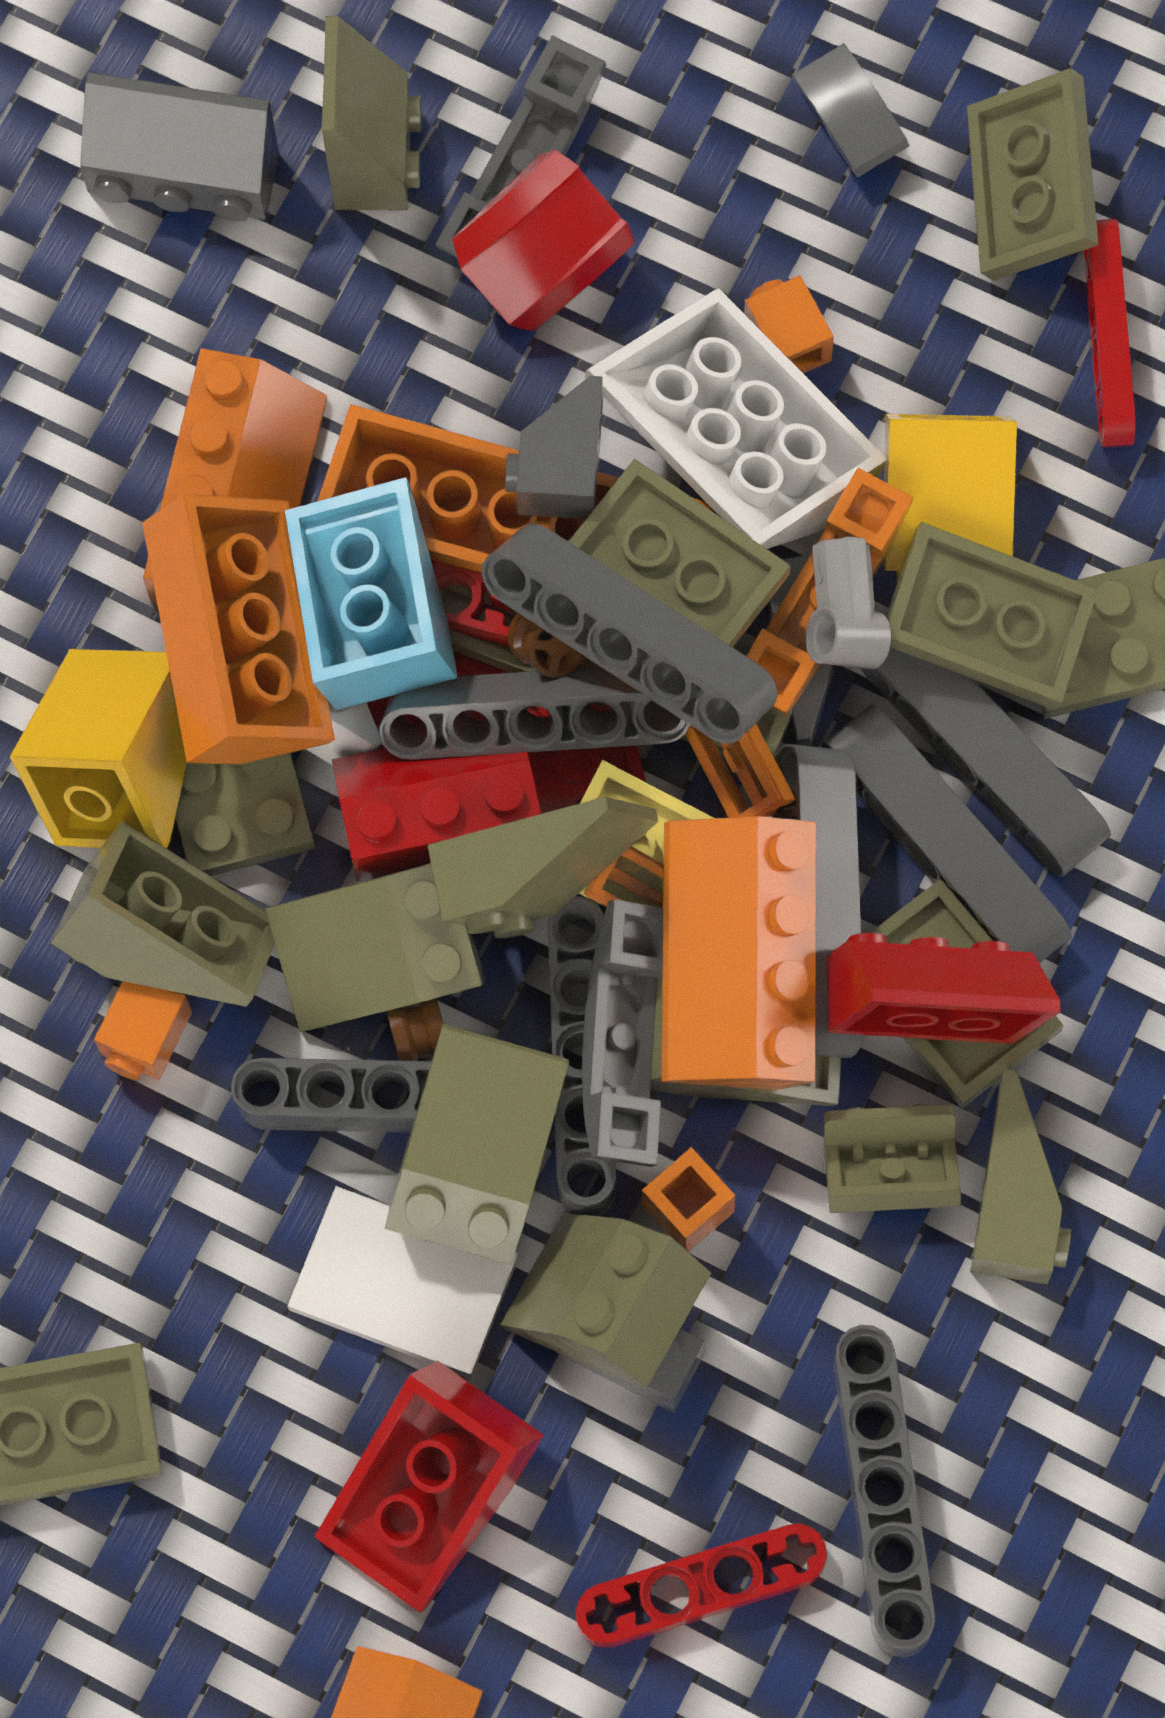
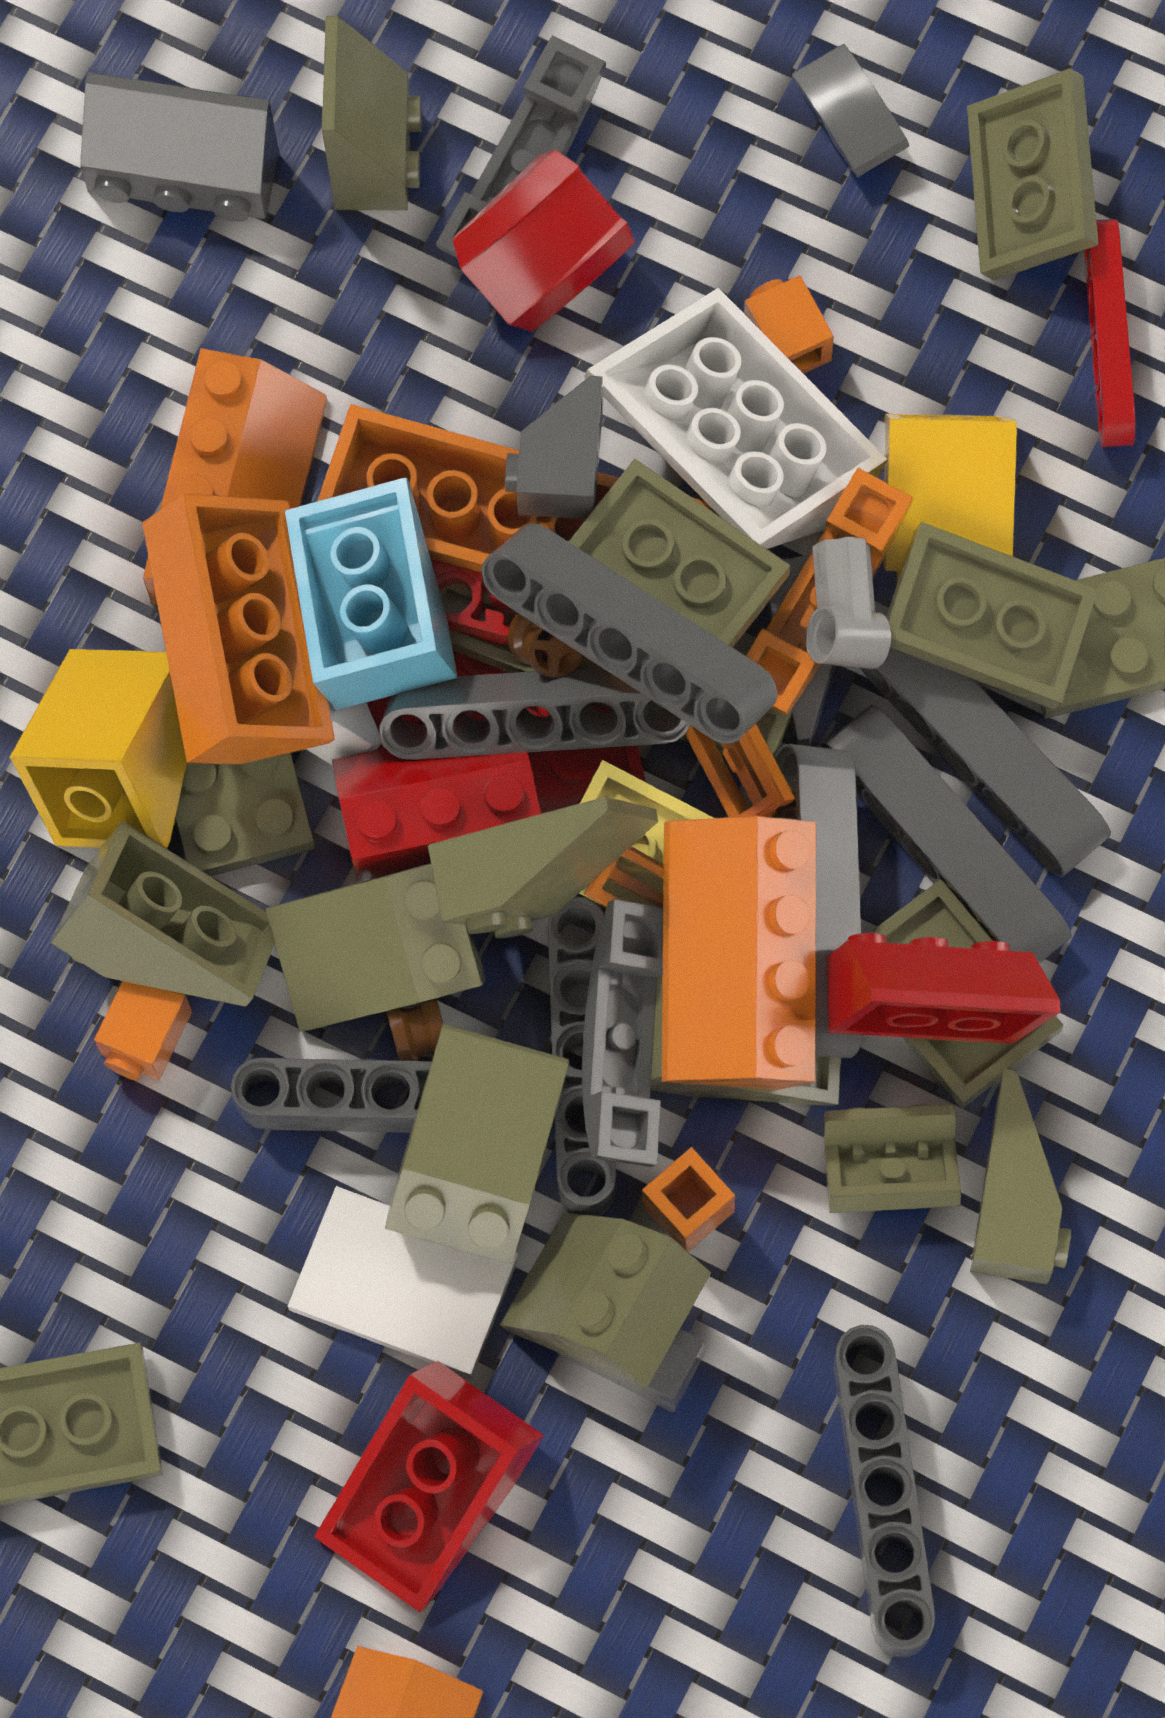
red beam [576,1523,827,1648] -> none

